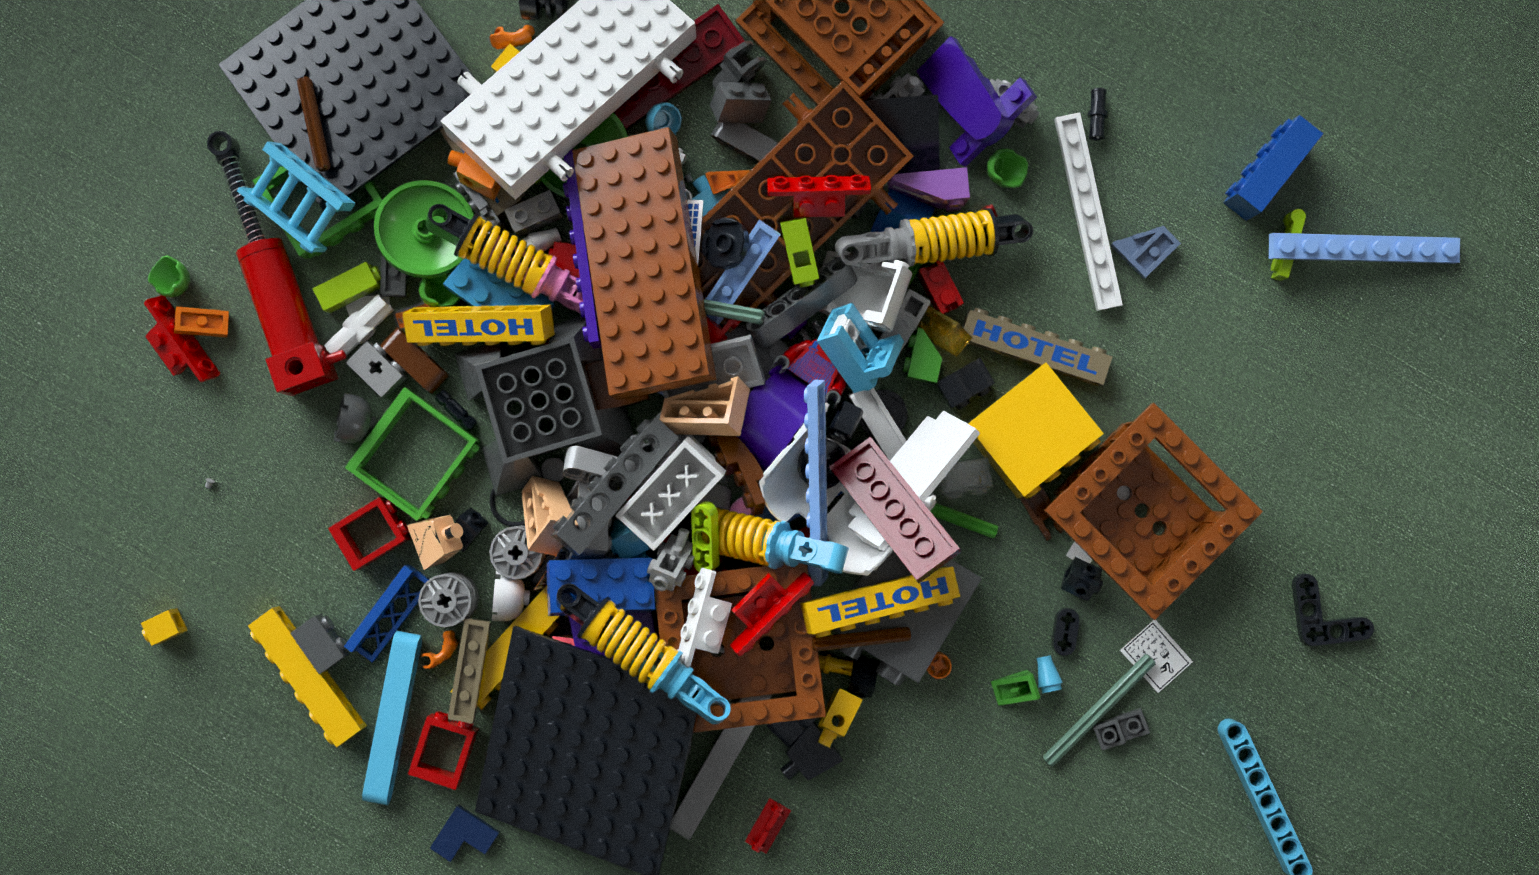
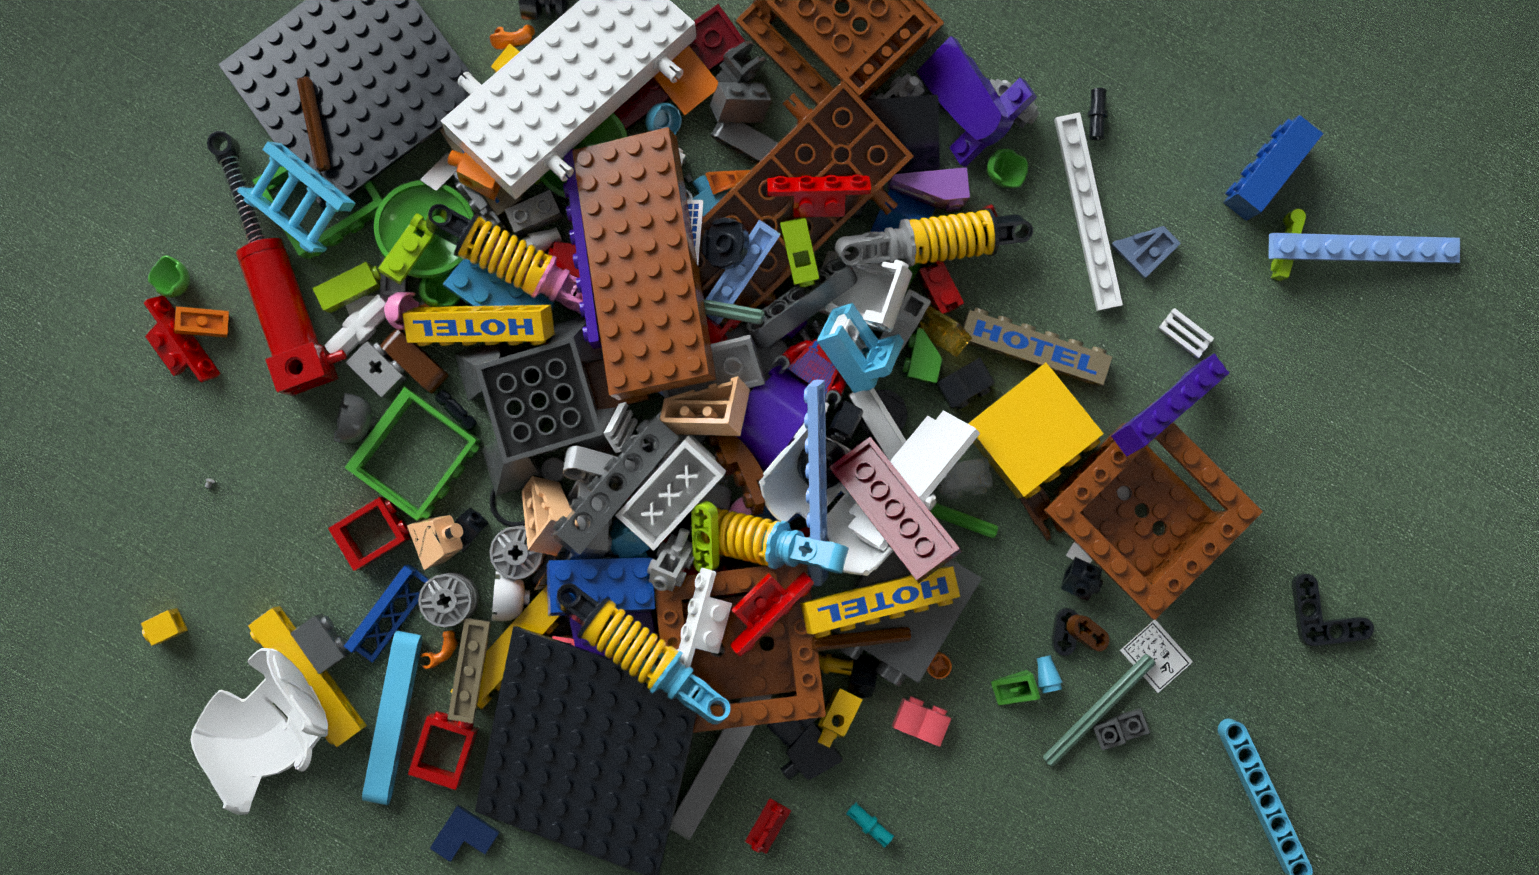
none -> white piece [191,648,328,815]
none -> lime plate [378,213,435,285]
none -> bright pink hair [384,292,419,330]
none -> white sticker [421,153,458,191]
none -> white tile [604,402,638,453]
none -> orange sticker [654,45,718,115]
none -> teal pin [846,802,894,848]
none -> coral brick [892,696,951,747]
none -> reddish brown beam [1067,614,1109,651]
none -> dark purple arch [1111,354,1229,457]
none -> white tile [1158,308,1214,358]

